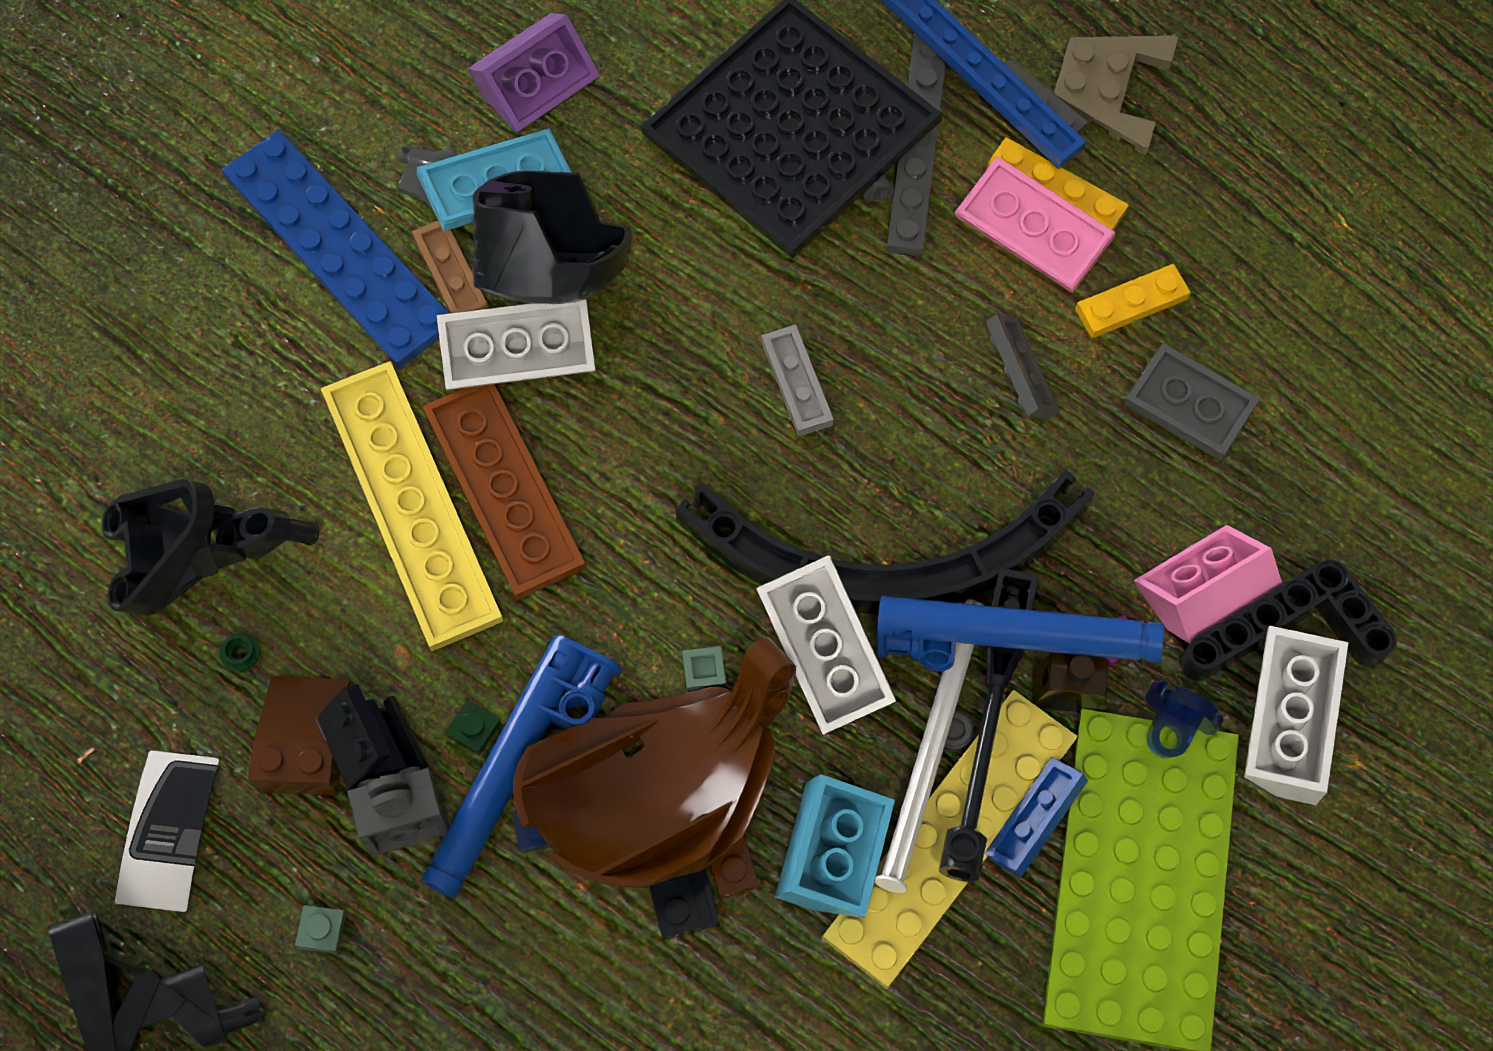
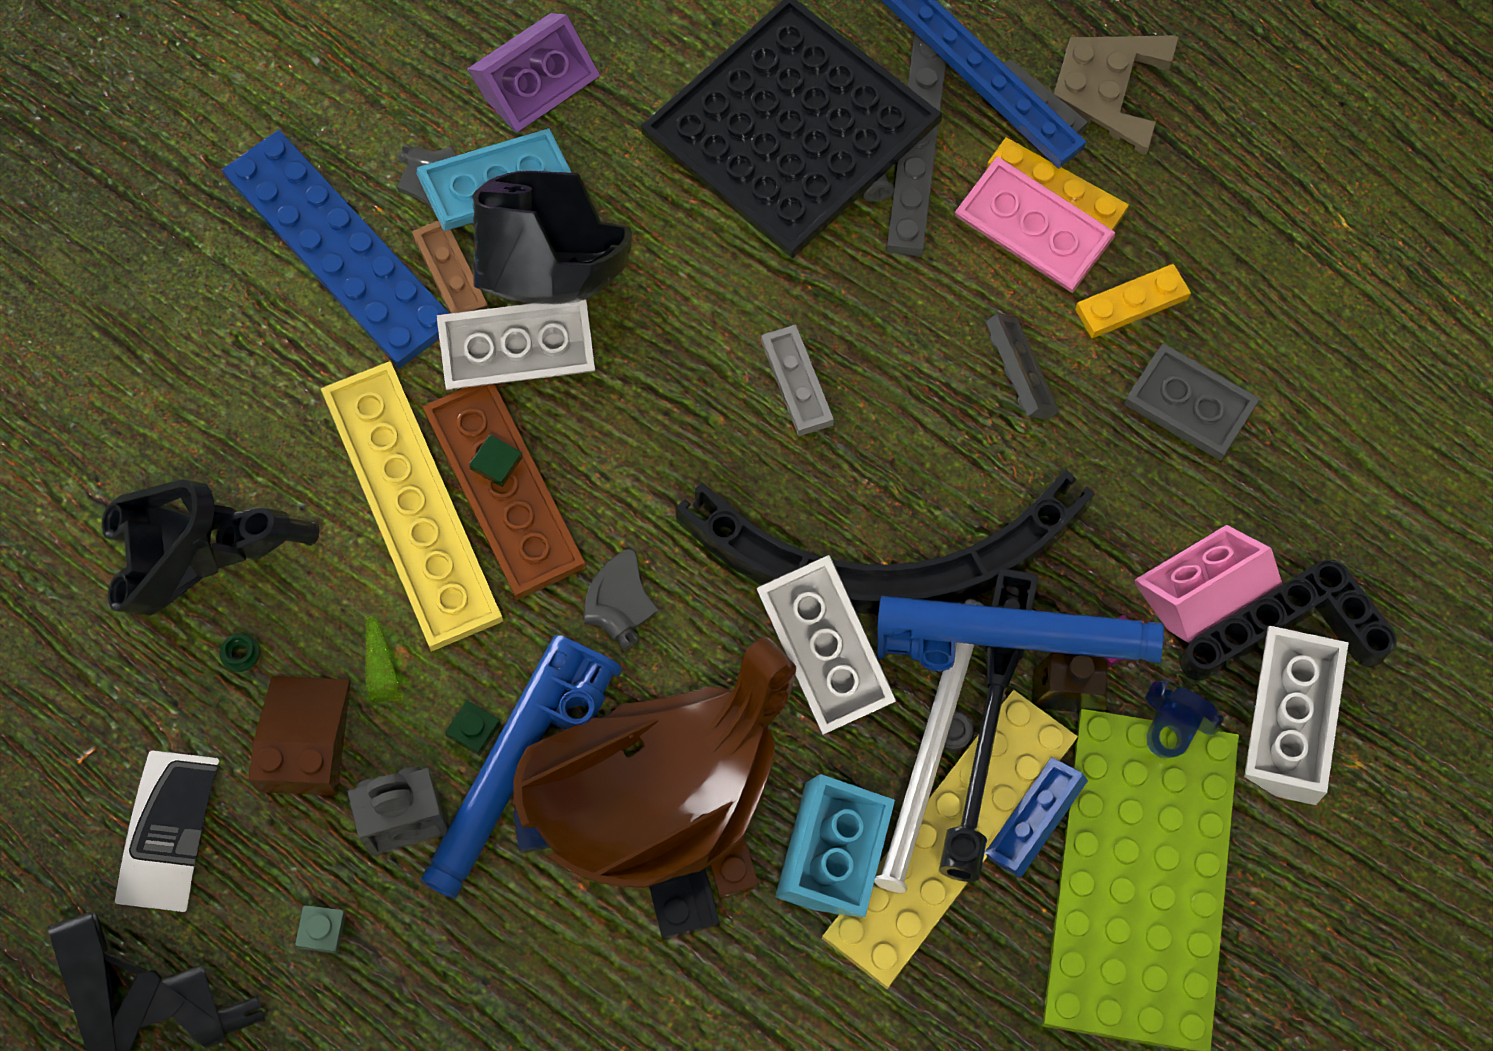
black piece [316,684,429,790] -> none
sand green plate [682,646,726,692] -> none
none -> clear neon green slope [366,616,402,703]
none -> dark green tile [469,435,523,487]
none -> dark grey arm [584,549,658,649]

